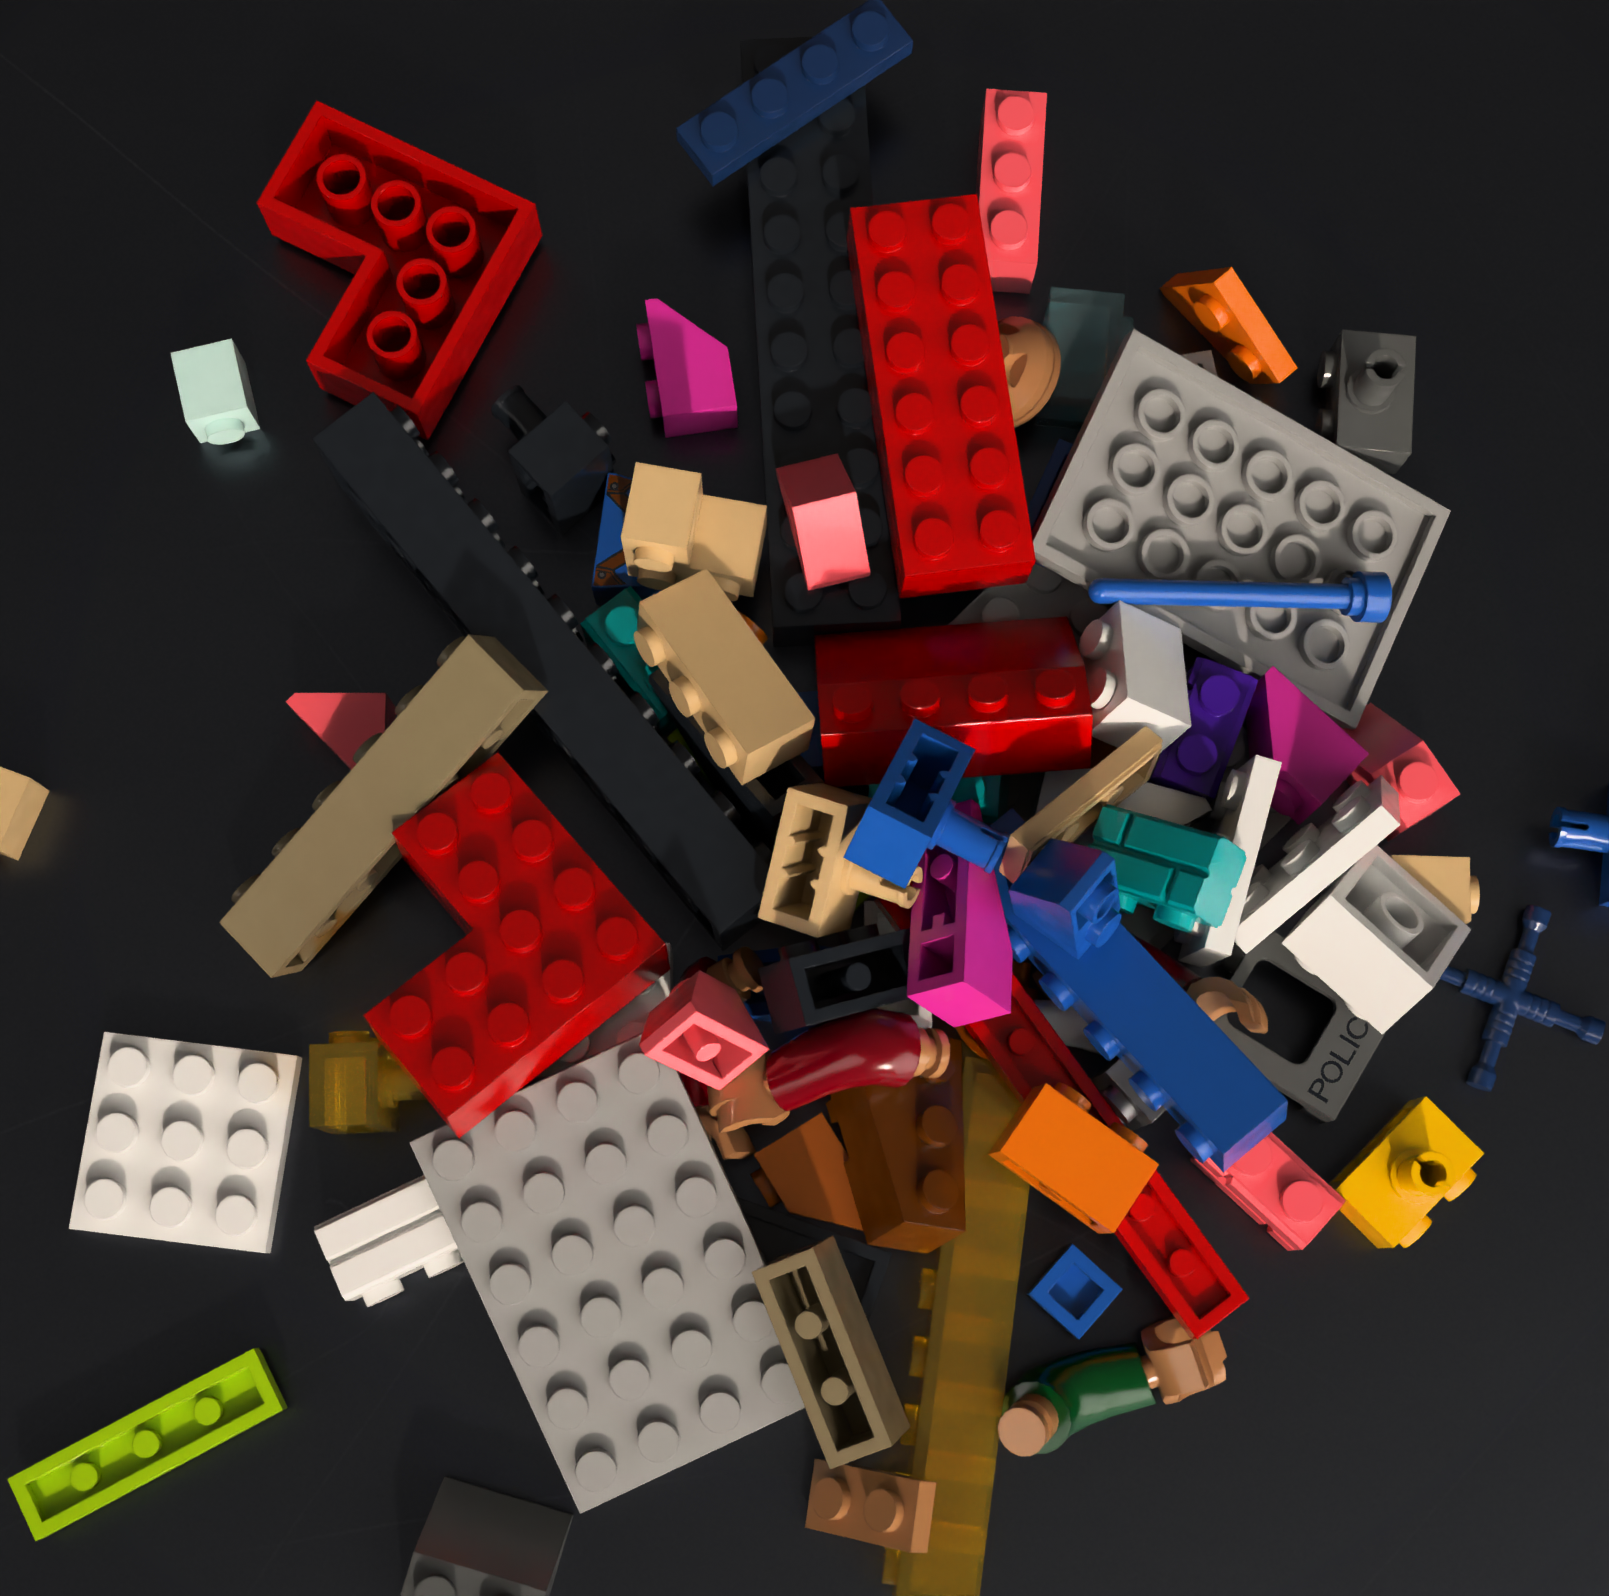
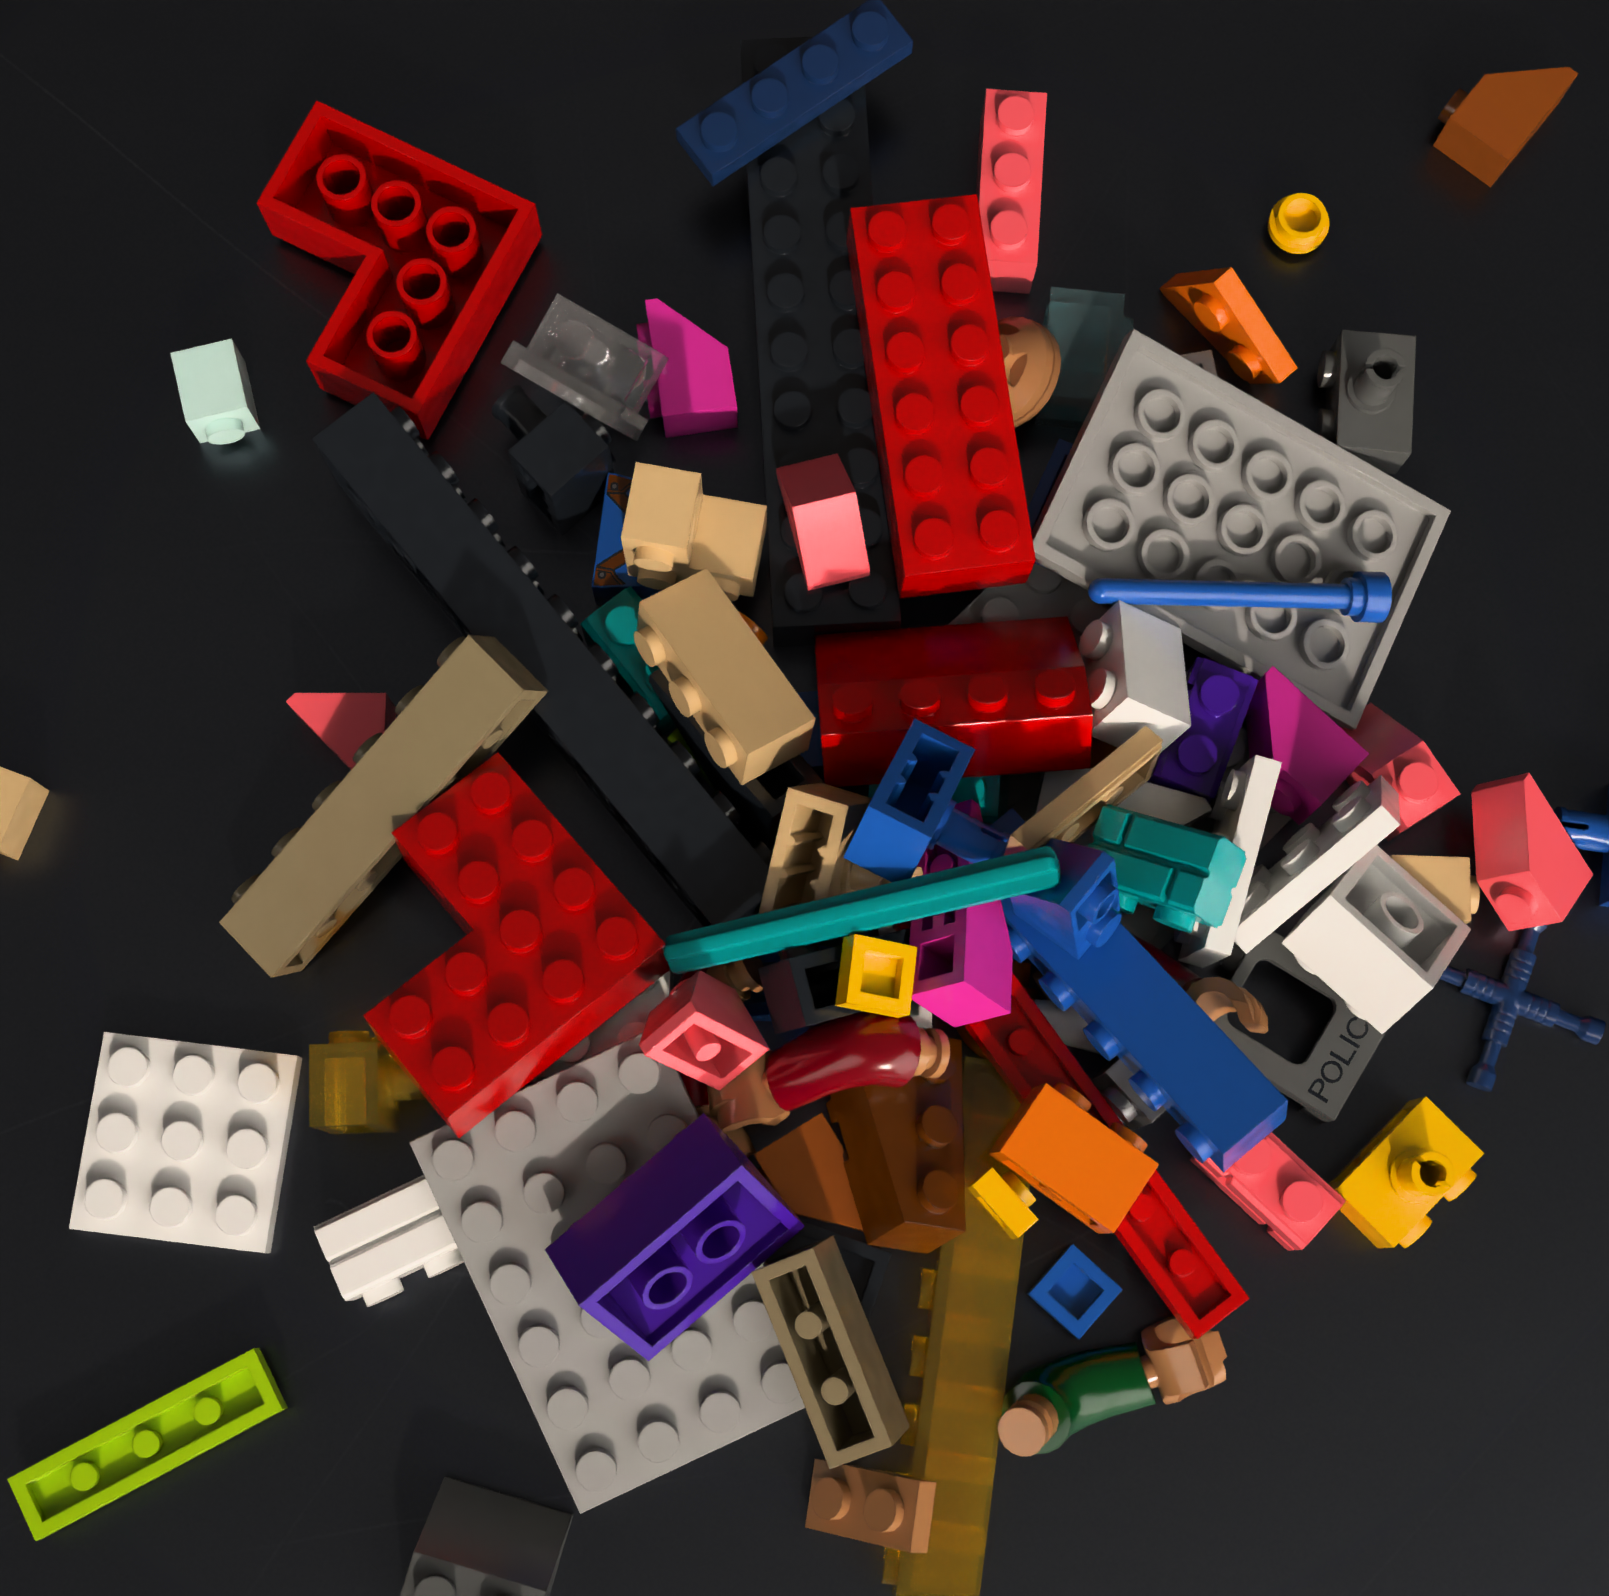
none -> clear bracket [501,293,669,441]
none -> dark purple slope [545,1113,805,1361]
none -> teal axle [663,846,1061,974]
none -> yellow plate [835,934,918,1018]
none -> yellow plate [967,1167,1039,1239]
none -> yellow plate [1268,193,1329,254]
none -> dark orange slope [1433,67,1579,188]
none -> coral slope [1471,773,1593,931]

